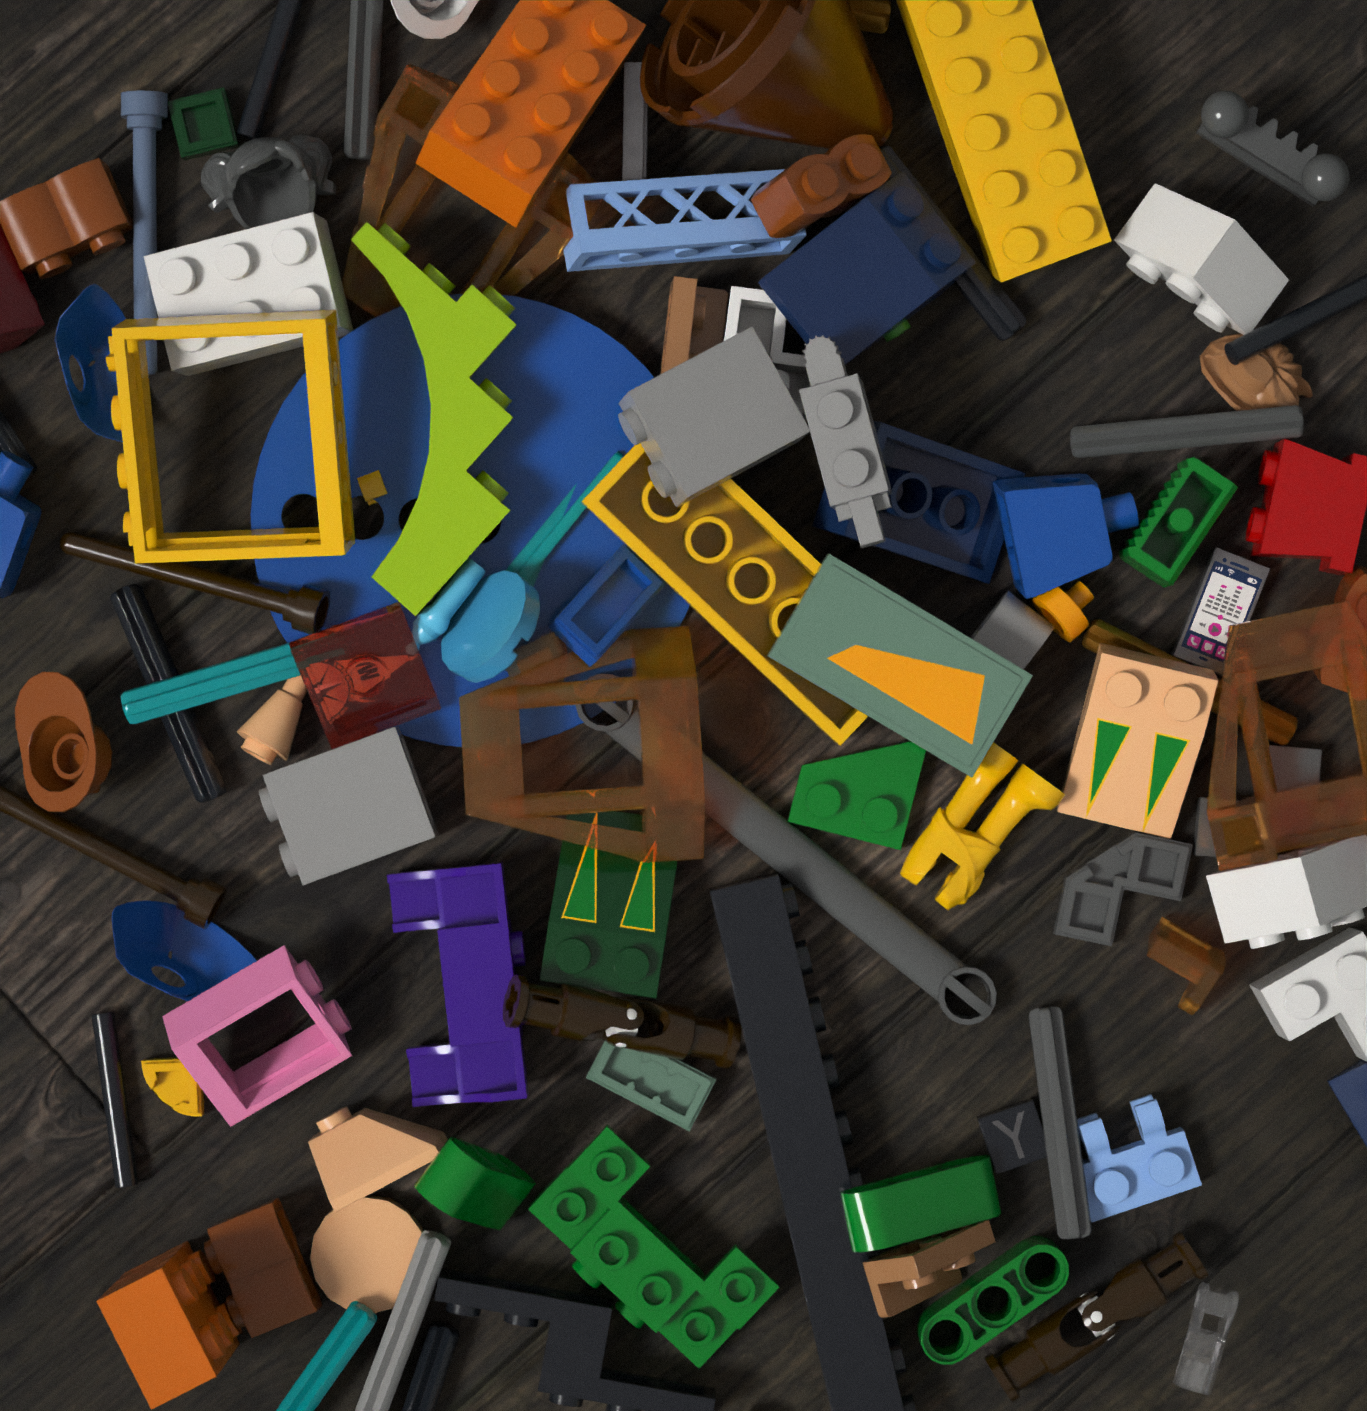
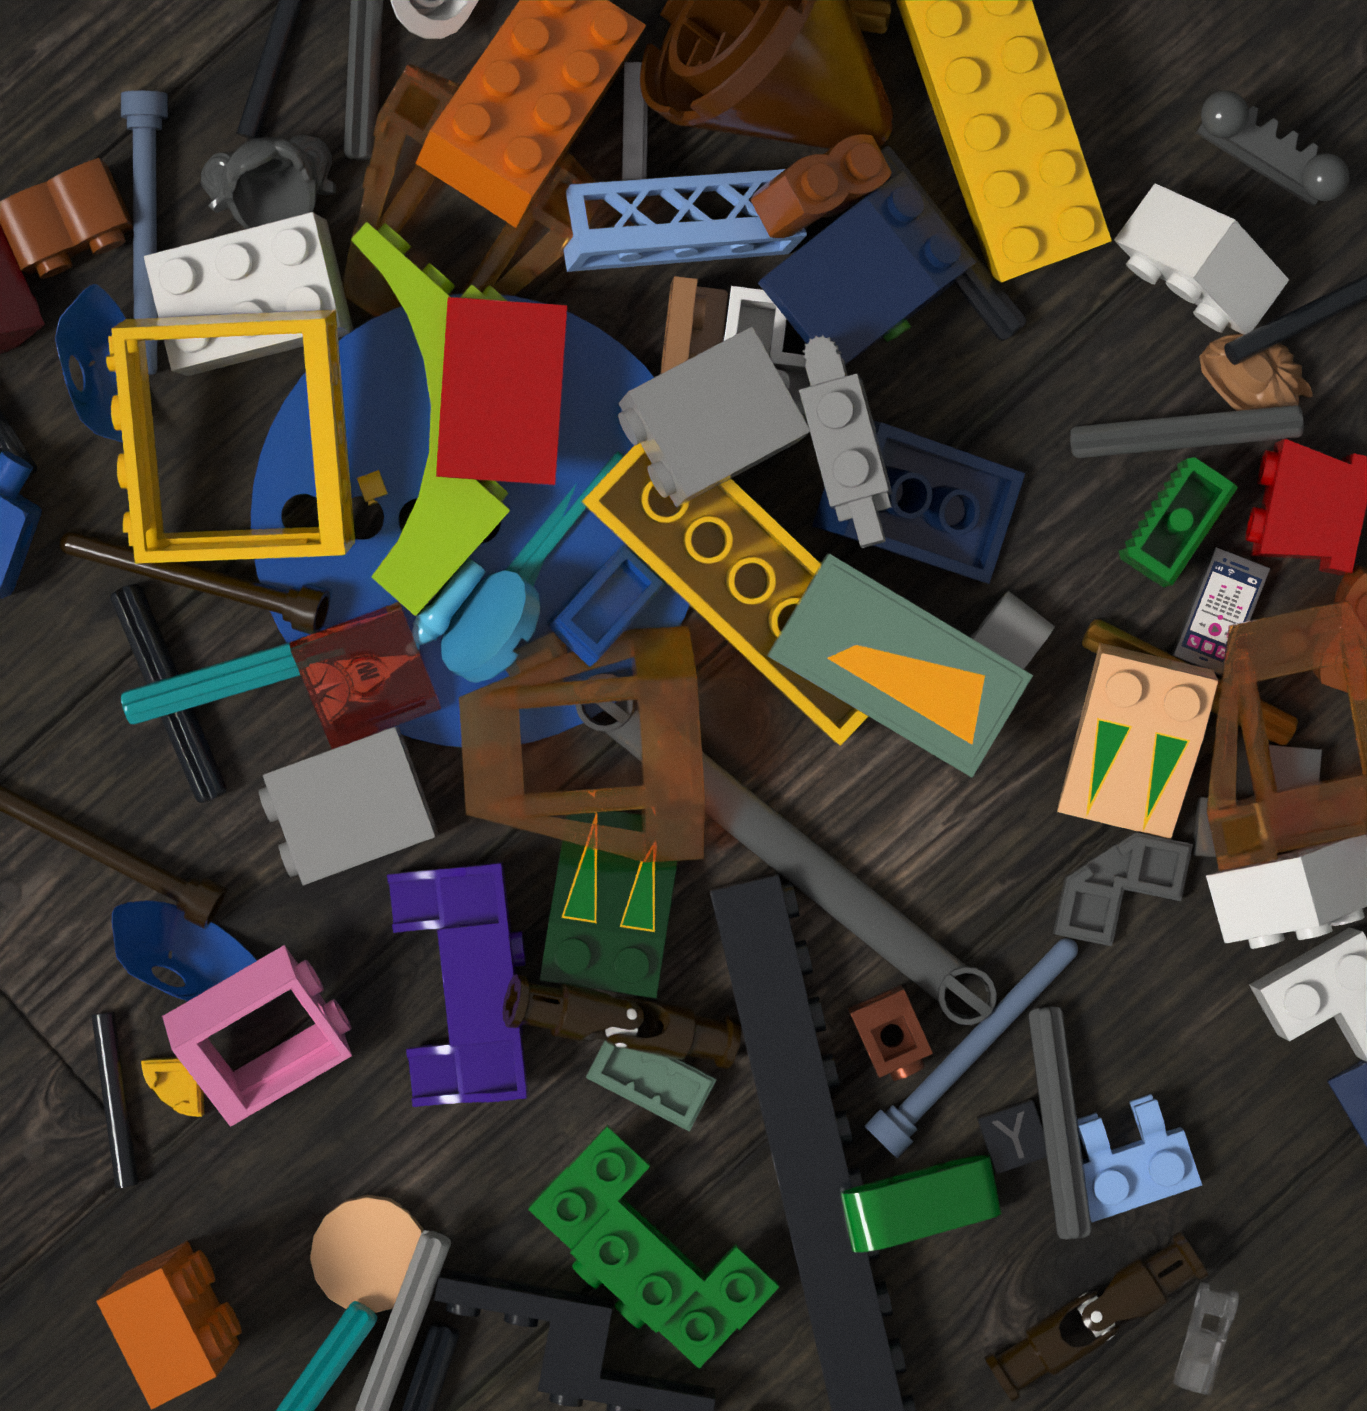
dark orange piece [15,672,113,812] -> none
dark green tile [168,87,240,161] -> none
dark orange brick [204,1198,322,1338] -> none
light nougat cone [237,673,312,765] -> none
light nougat slope [308,1106,448,1213] -> none
green beam [414,1137,536,1231] -> none
green wing [788,741,926,850] -> none
medium nougat bracket [863,1220,995,1318] -> none
yellow piece [900,742,1065,910] -> none
green beam [917,1236,1069,1365] -> none
blue torso [993,473,1139,599] -> none
light orange tile [1032,581,1094,642] -> none
clear orange tile [1147,917,1226,1015] -> none
none -> red tile [436,297,567,485]
none -> copper brick [848,985,933,1081]
none -> sand blue piece [864,938,1078,1159]

